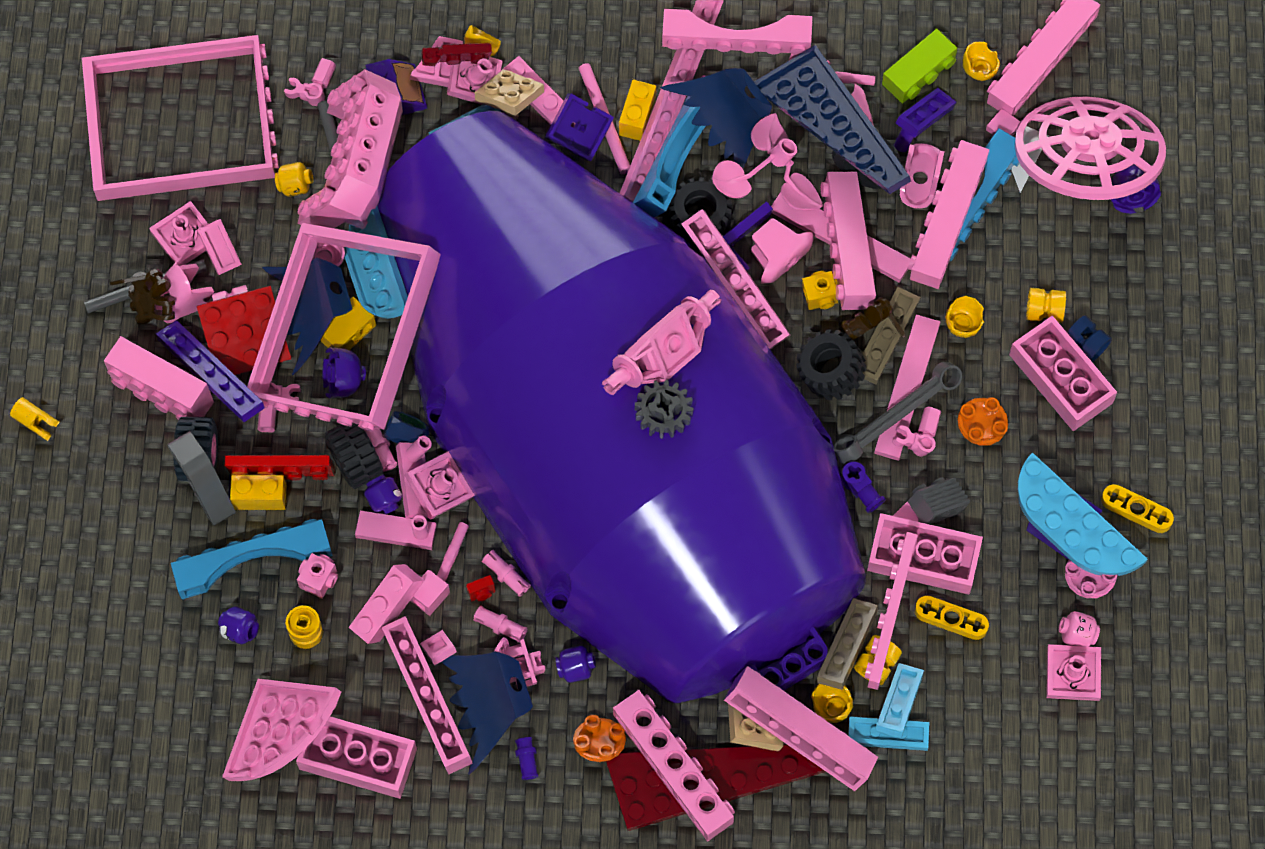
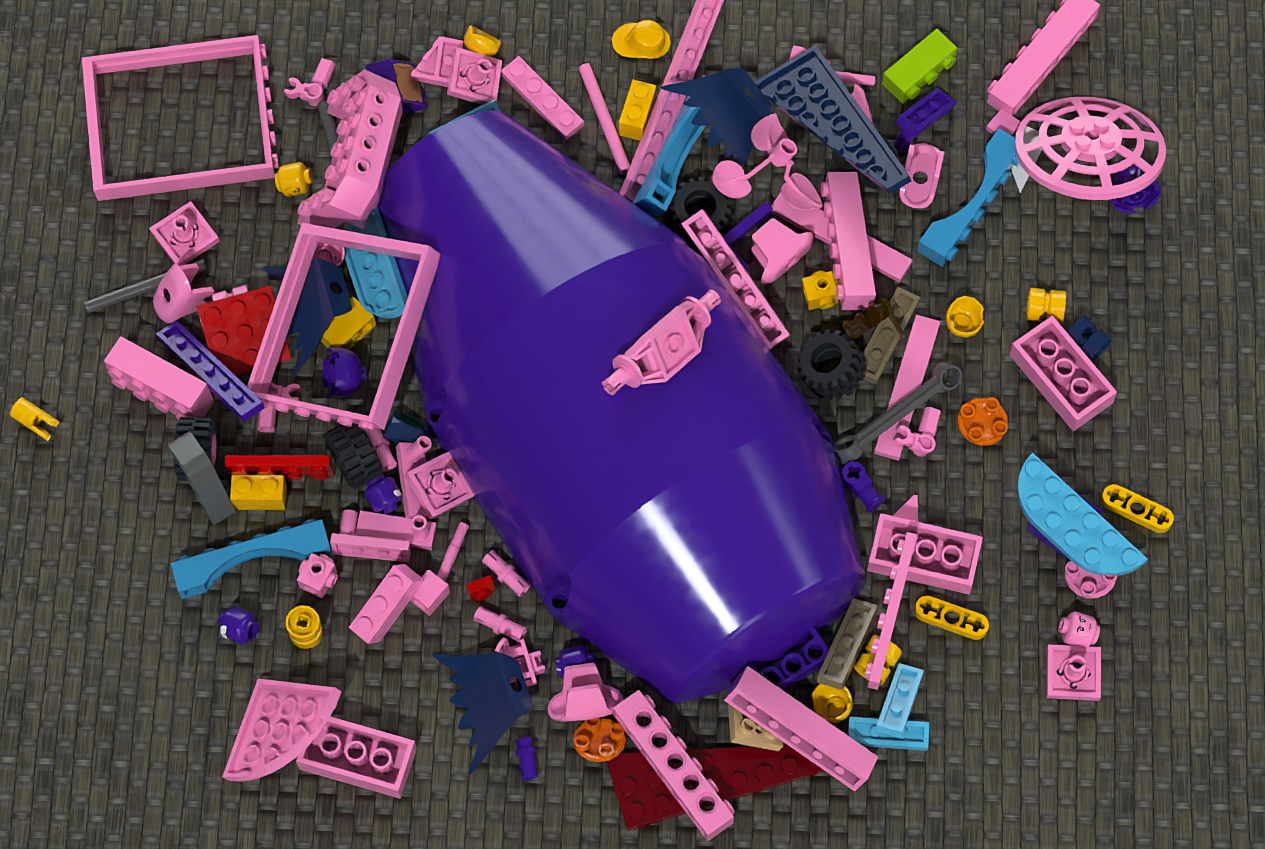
dark brown piece [110,269,175,325] -> none
bright pink tile [197,219,242,275] -> none
bright pink brick [381,616,473,775] -> none
bright pink tile [420,630,457,666] -> none
dark red hinge [421,43,492,67] -> none
tan plate [475,69,544,120] -> none
dark purple piece [545,93,614,161] -> none
dark grey gear [634,380,693,439] -> none
bright pink arch [662,9,812,56] -> none
dark grey brick [907,477,970,525] -> none
bright pink brick [908,140,990,289] -> none
yellow hair [962,42,1000,81] -> none
none -> bright pink piece [330,510,411,562]
none -> bright pink piece [548,663,624,722]
none -> yellow piece [612,20,671,59]

